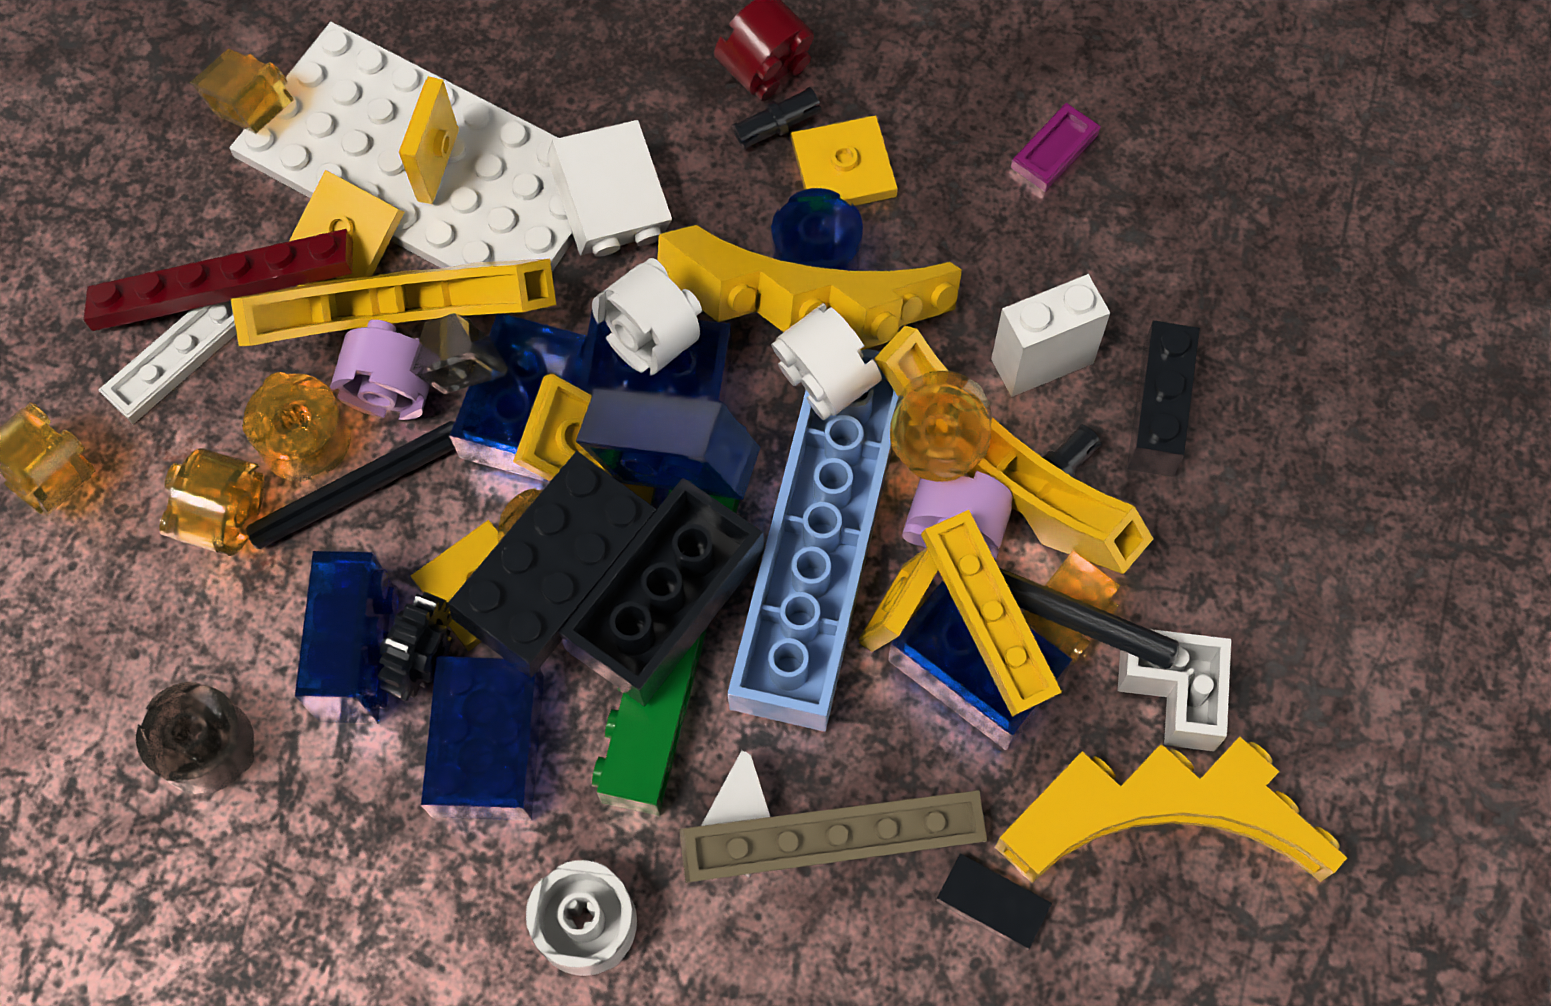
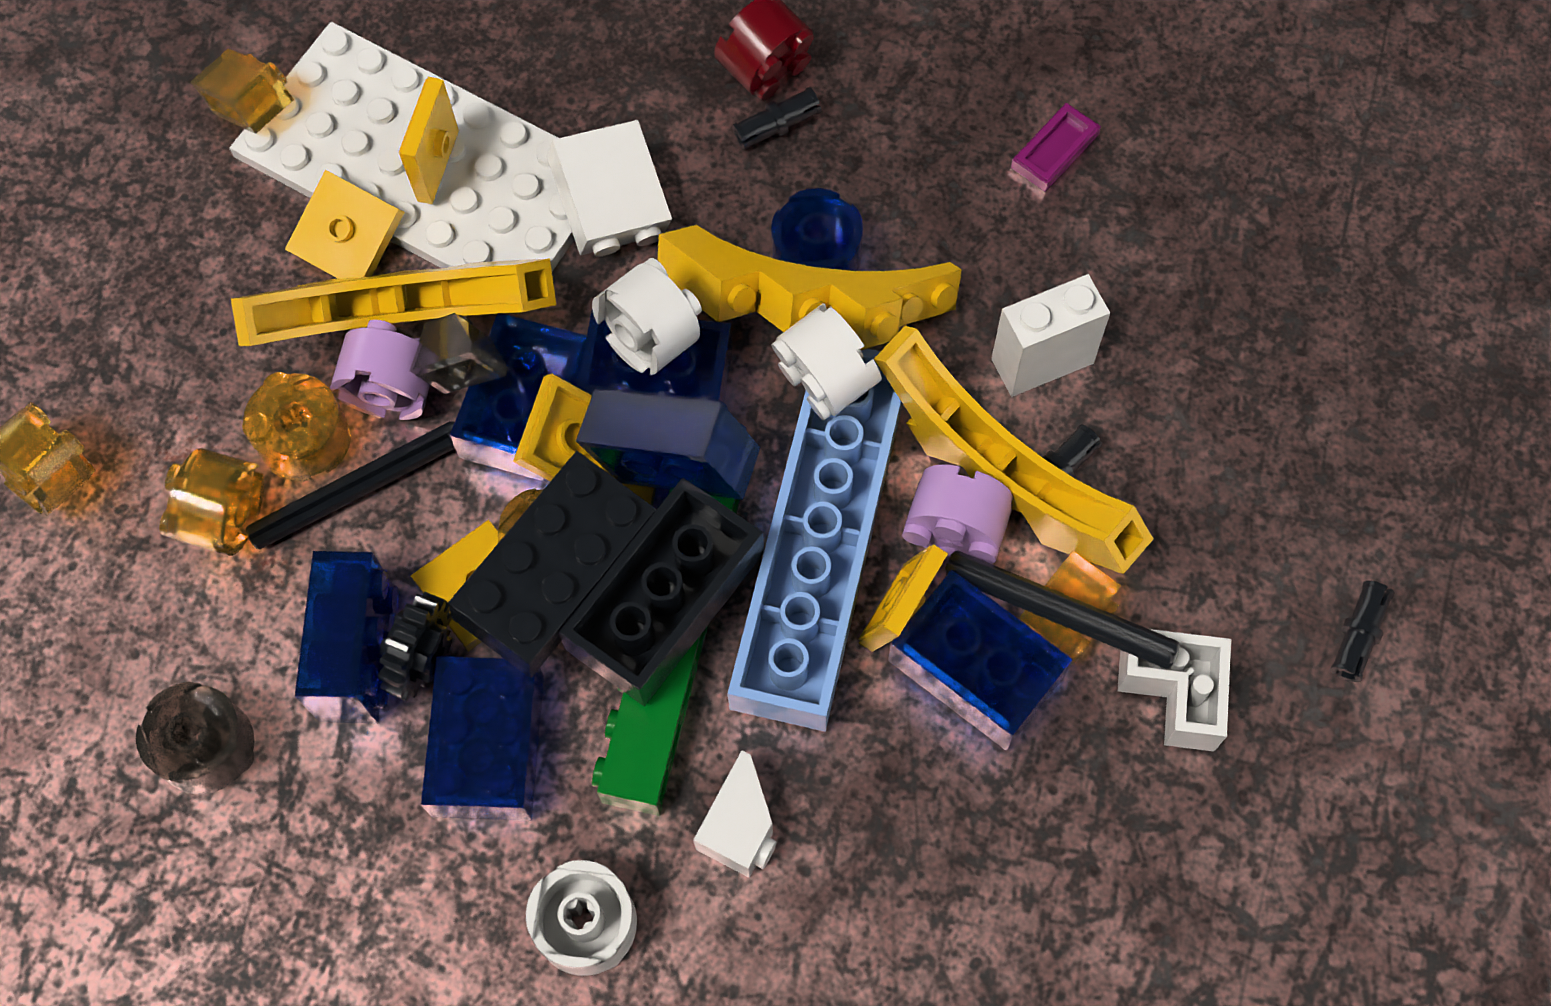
dark red plate [83,229,353,331] -> none
white tile [99,301,237,425] -> none
dark tan plate [679,790,987,883] -> none
yellow plate [791,115,898,215] -> none
clear yellow brick [890,371,992,482] -> none
yellow plate [921,510,1062,717] -> none
black tile [936,853,1052,951] -> none
yellow arch [995,736,1347,883] -> none
black brick [1127,320,1200,477] -> none
none -> black pin [1330,581,1394,682]

